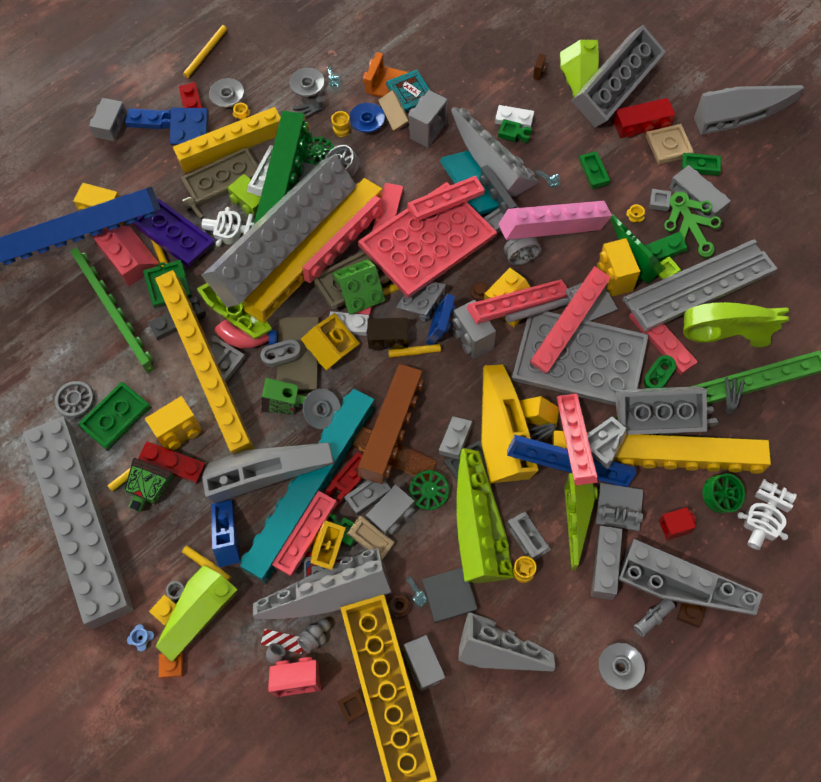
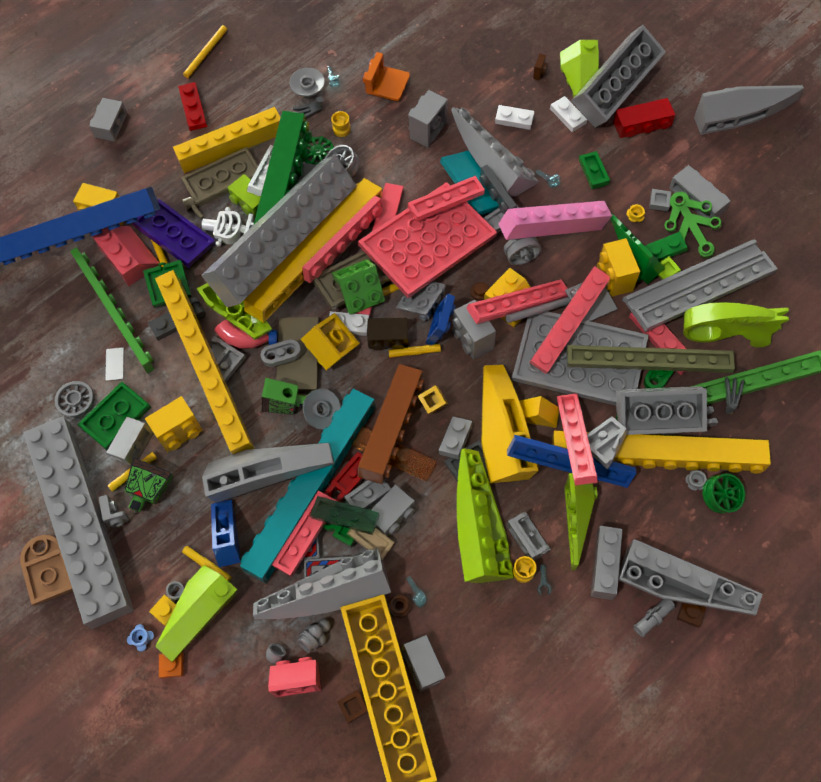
blue hinge [125,108,171,129] -> none
red plate [138,441,205,484] -> none
blue plate [170,107,209,145] -> none
light grey dish [209,78,244,108] -> none
yellow plate [233,103,250,120] -> none
sticker [261,629,303,654] -> none
yellow slope [310,521,346,570] -> none
blue dish [349,103,385,133] -> none
tan tile [378,90,409,132] -> none
tile [386,69,431,112] -> none
green wheel [409,470,449,510] -> none
dark grey tile [422,567,478,623] -> none
light grey wedge [459,612,555,671] -> none
green plate [498,119,532,143] -> none
dark grey piece [529,423,559,442] -> none
light grey hinge [596,483,643,531] -> none
light grey dish [599,643,645,690] -> none
tan tile [645,124,694,165] -> none
red brick [659,507,696,541] -> none
green plate [681,153,721,176] -> none
white torso [737,479,797,550] -> none
none -> medium nougat plate [20,535,73,607]
none -> light grey bracket [98,495,129,527]
none -> white sticker [106,348,123,380]
none -> light grey hinge [106,417,153,466]
none -> clear green tile [310,496,380,535]
none -> yellow brick [418,385,448,414]
none -> clear light blue hand [537,565,551,595]
none -> white plate [550,96,587,132]
none -> olive plate [567,345,735,373]
none -> light grey plate [685,470,707,491]

